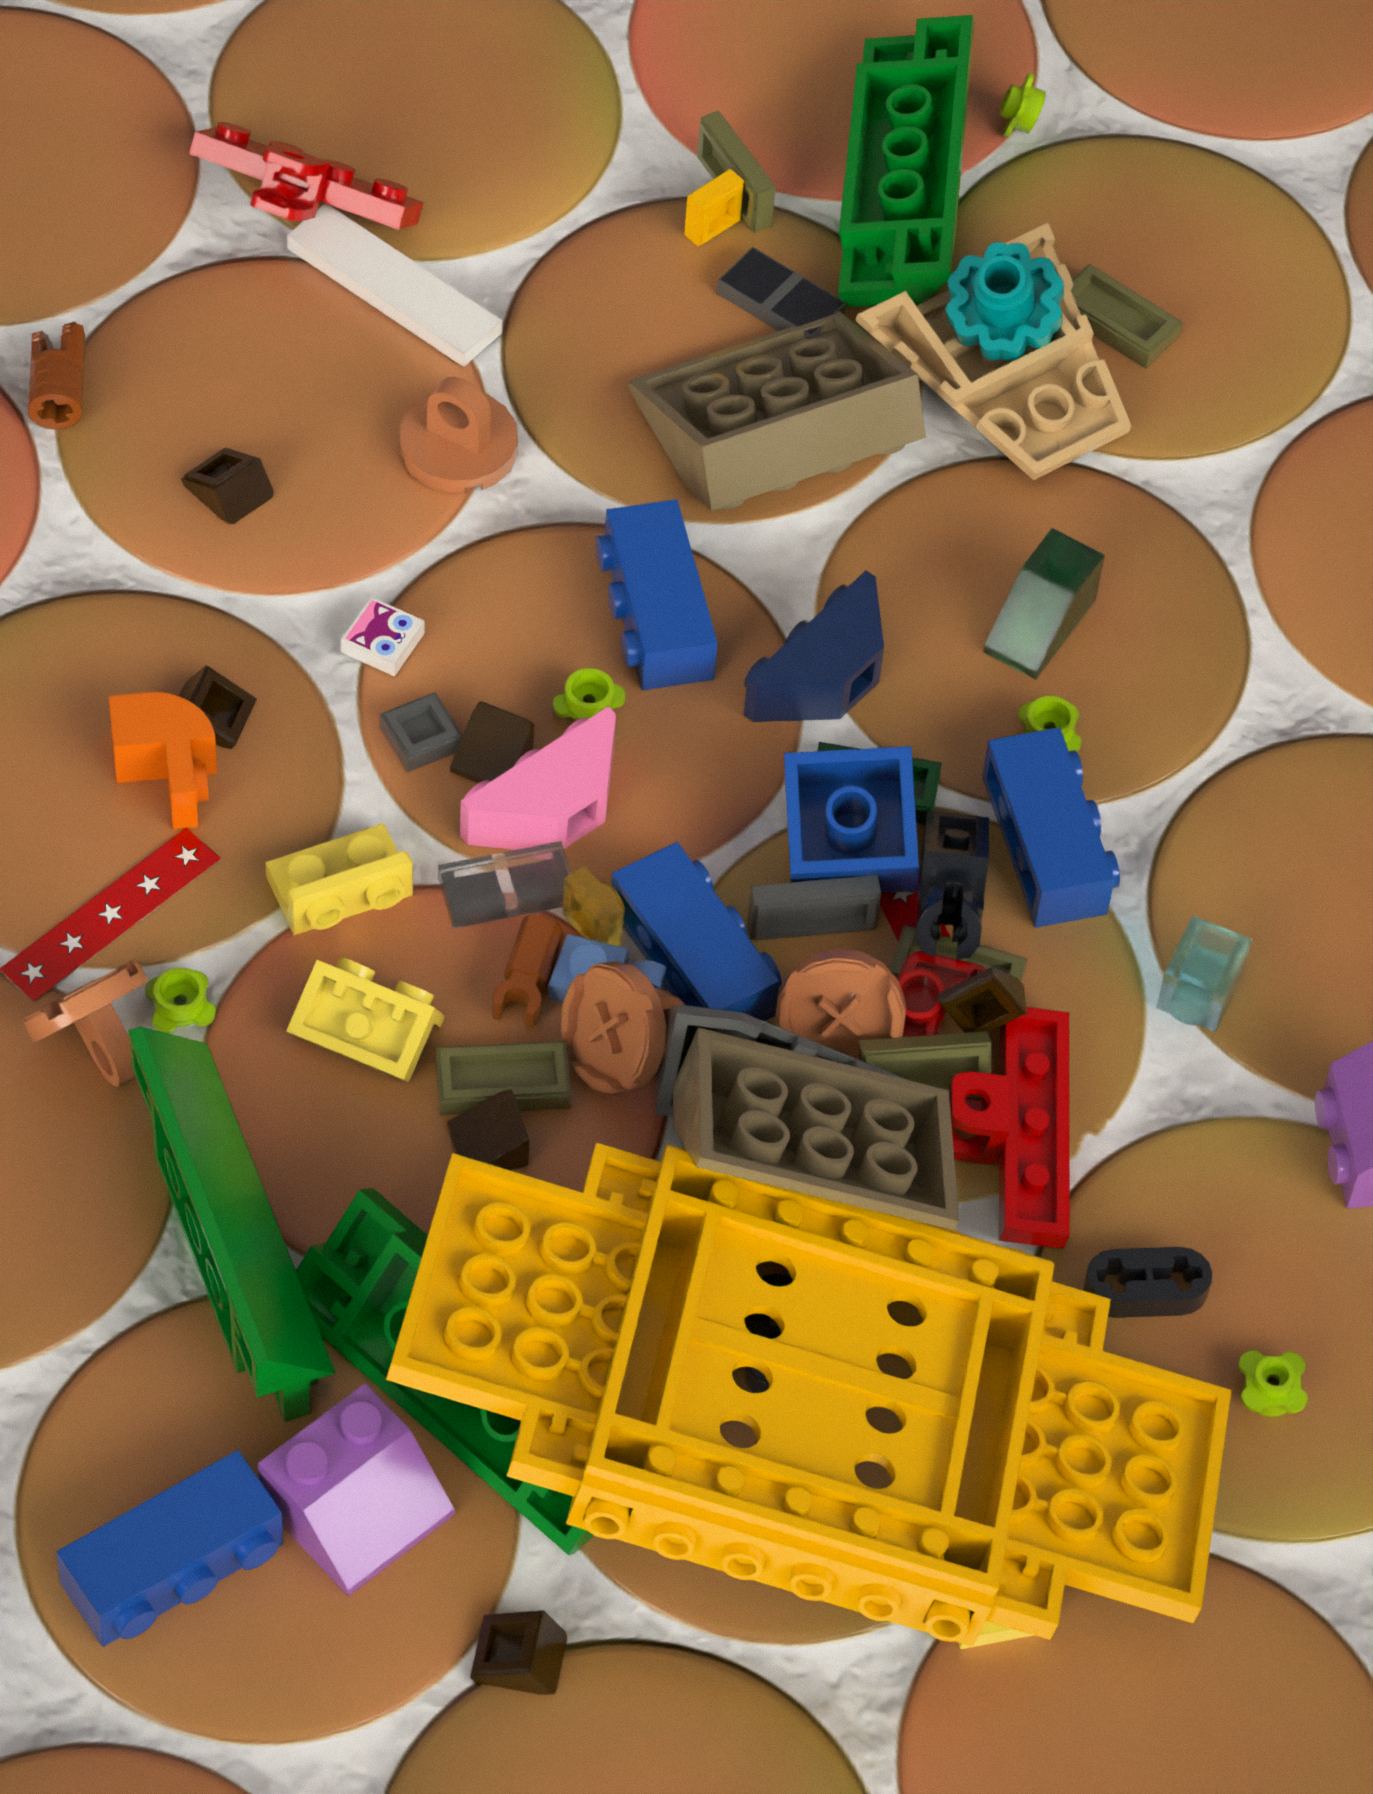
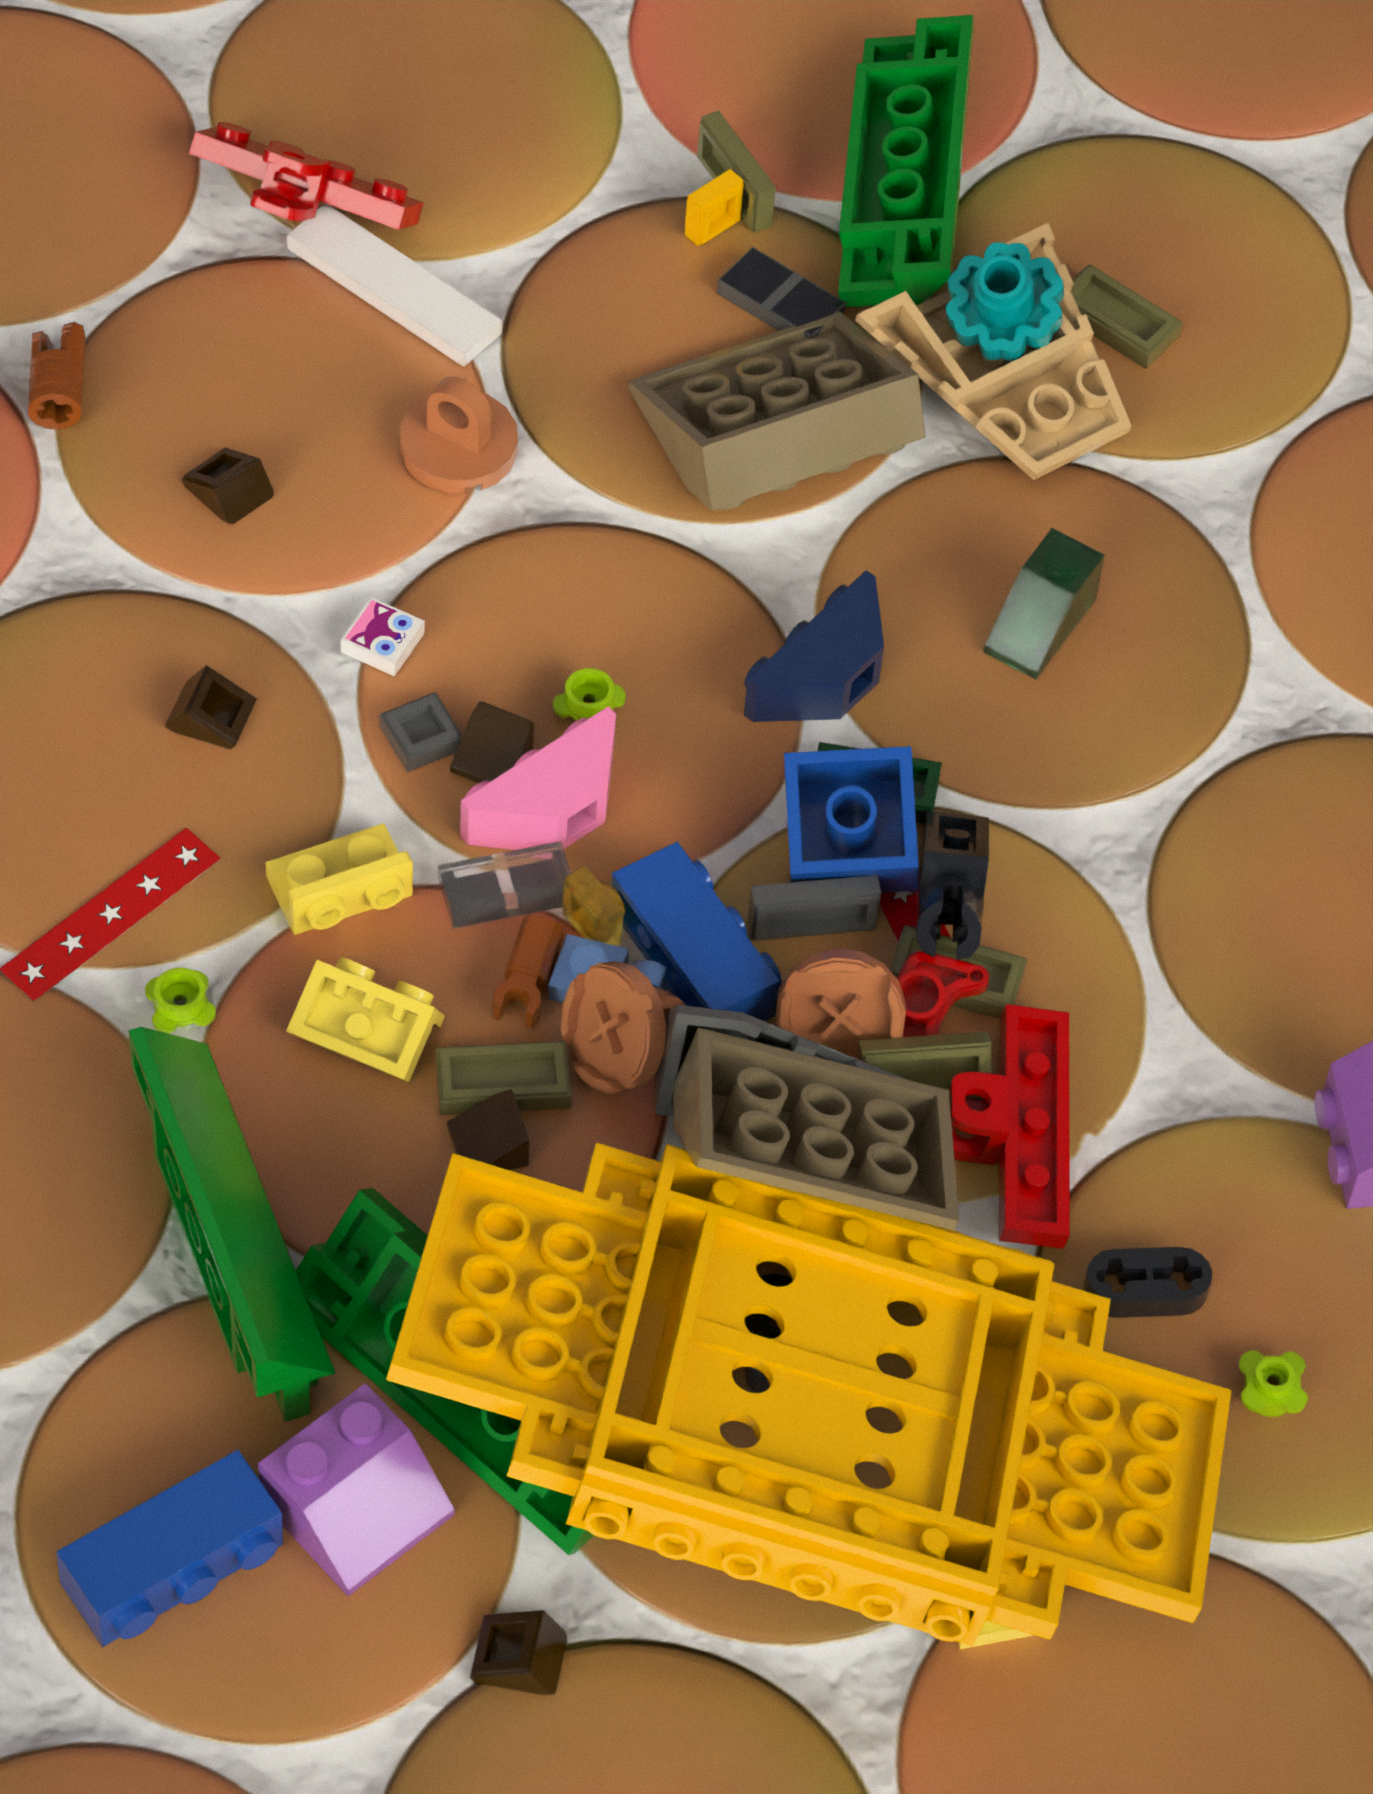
nougat tile [23,959,149,1087] -> none
orange brick [108,692,217,830] -> none
blue brick [596,499,717,690] -> none
dark brown slope [937,967,1027,1033] -> none
blue brick [982,727,1120,928] -> none
lime plate [998,72,1046,138] -> none
lime plate [1018,696,1082,752] -> none
clear light blue brick [1156,916,1252,1032] -> none

